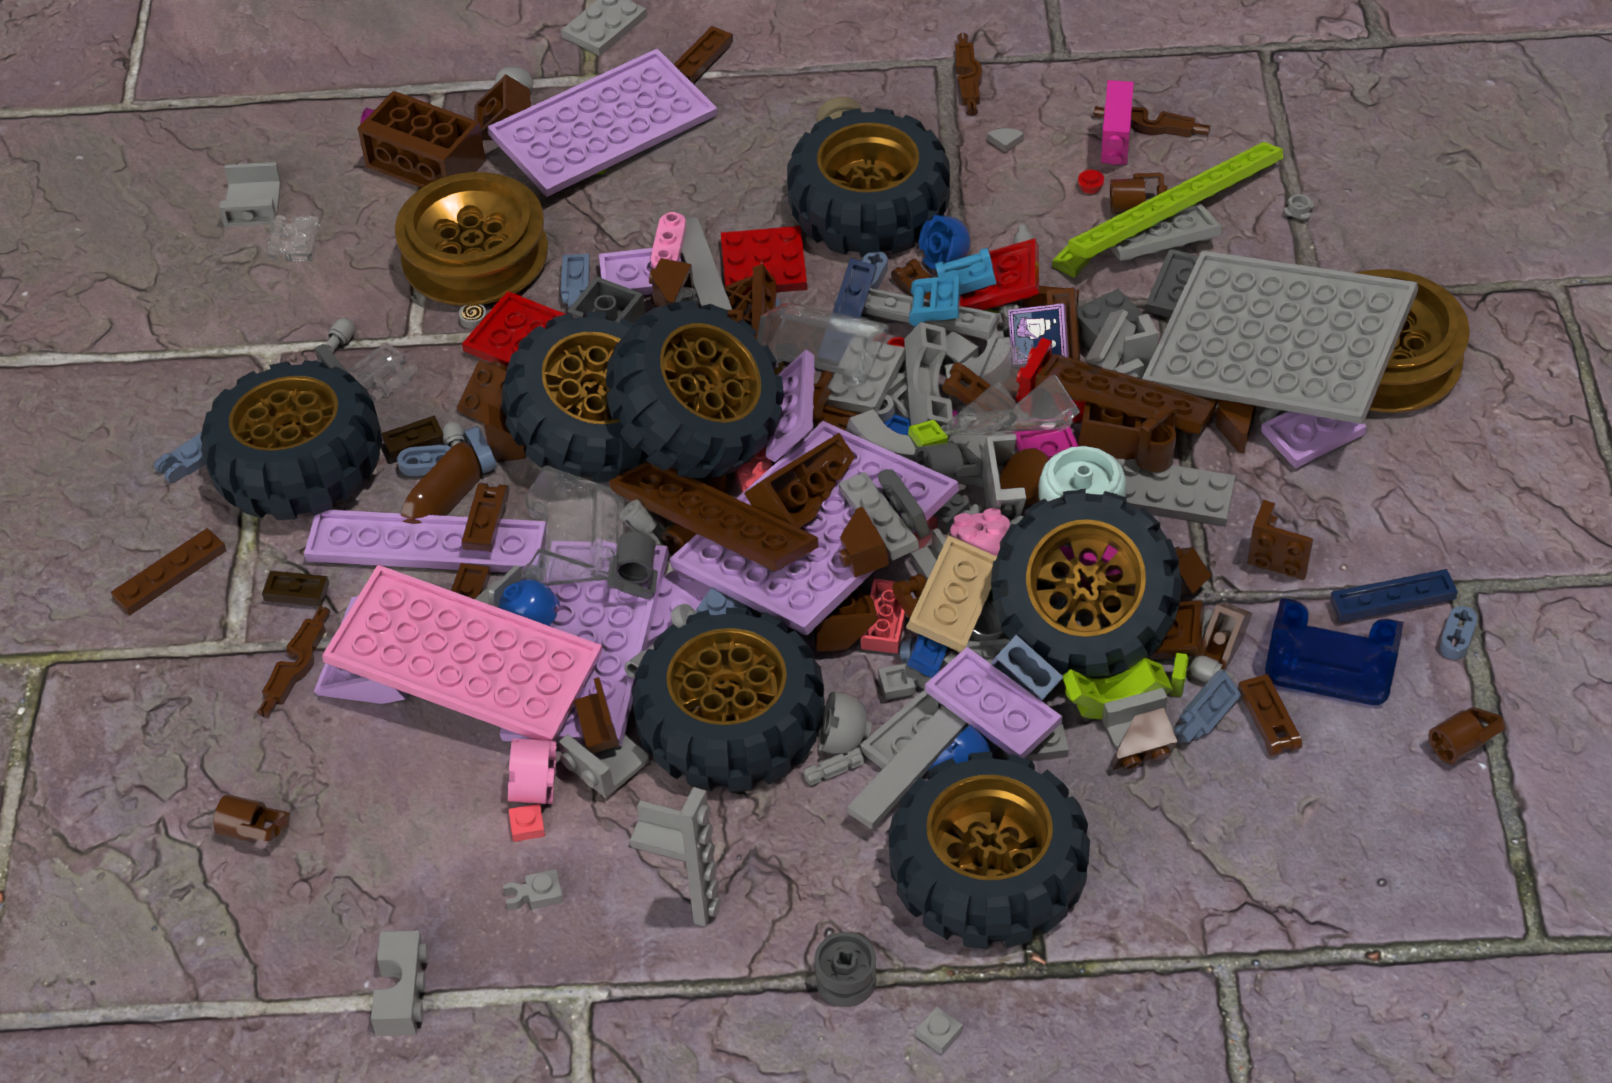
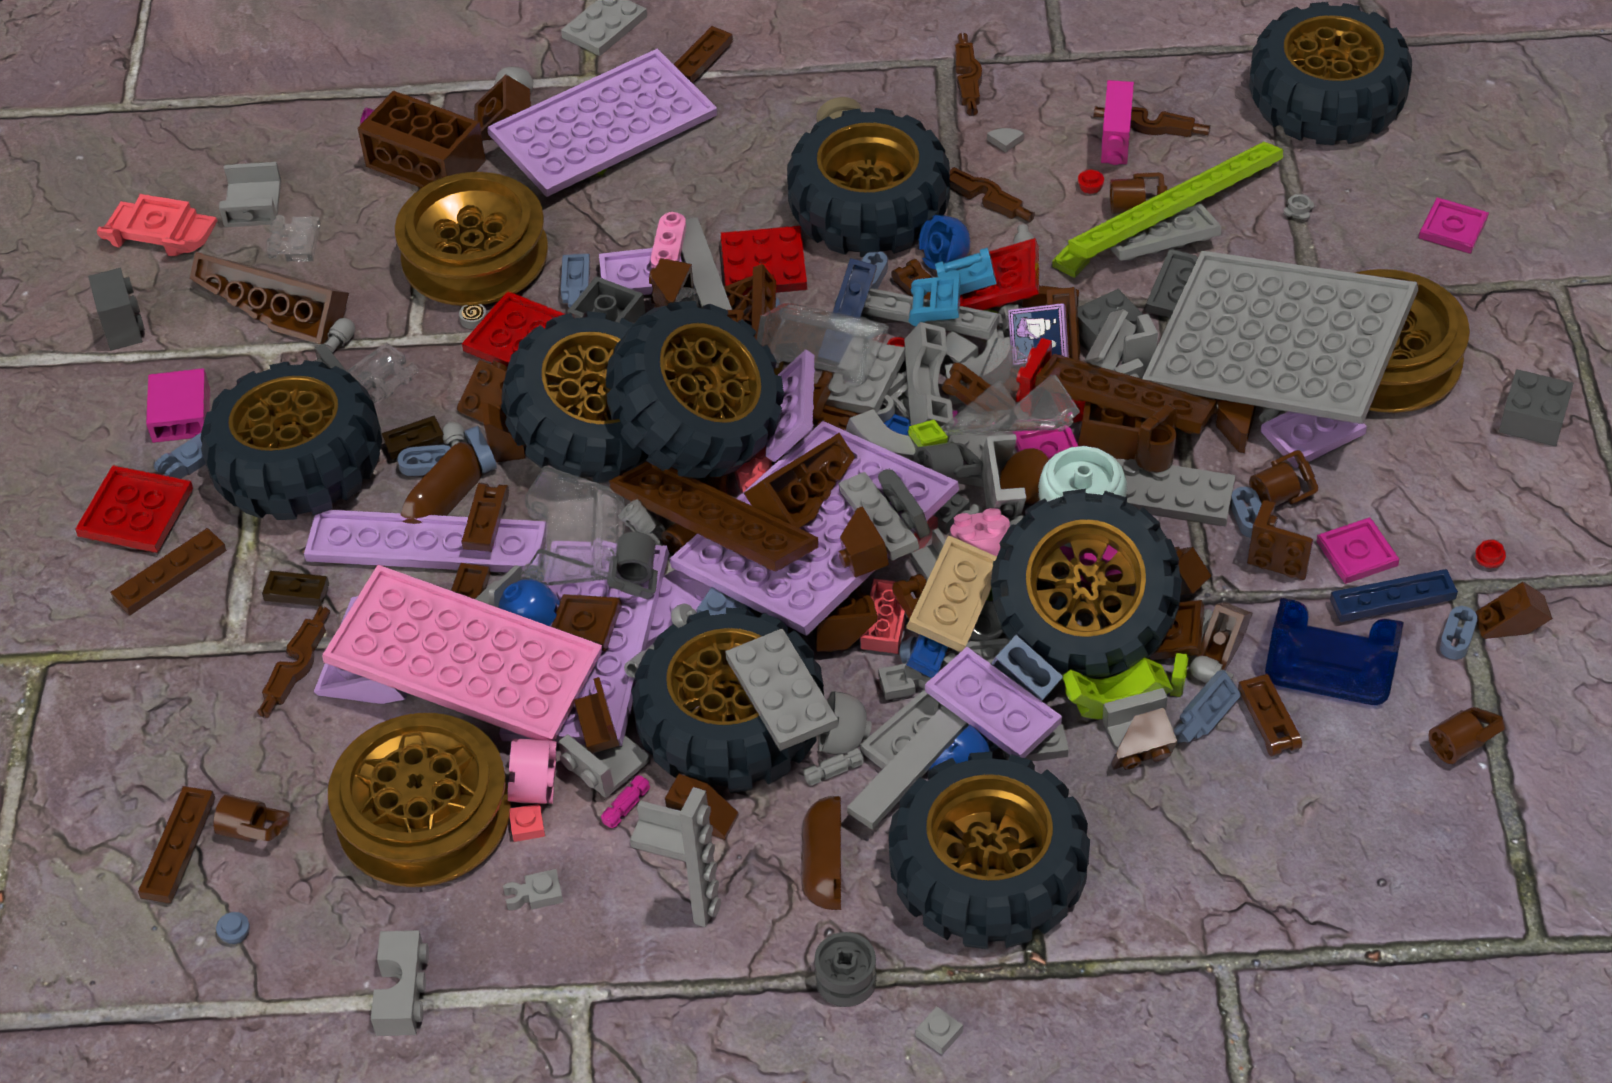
none -> red plate [75,465,193,553]
none -> dark grey brick [88,267,145,351]
none -> coral piece [97,194,218,256]
none -> reddish brown plate [138,786,215,904]
none -> dark pink brick [146,368,210,443]
none -> reddish brown wedge [190,252,349,344]
none -> sand blue plate [216,912,250,944]
none -> pearl gold wheel [328,713,511,887]
none -> reddish brown tile [551,594,622,651]
none -> dark pink axle [601,775,650,829]
none -> reddish brown slope [665,774,739,840]
none -> light grey plate [725,628,838,751]
none -> reddish brown brick [802,796,841,910]
none -> reddish brown piece [950,167,1035,223]
none -> sand blue beam [1230,487,1262,538]
none -> black wheel [1249,2,1412,145]
none -> reddish brown piece [1249,450,1319,507]
none -> dark pink tile [1316,517,1400,584]
none -> dark pink tile [1419,197,1489,254]
none -> red plate [1475,540,1506,568]
none -> reddish brown slope [1475,582,1552,639]
none -> dark grey brick [1499,369,1574,446]

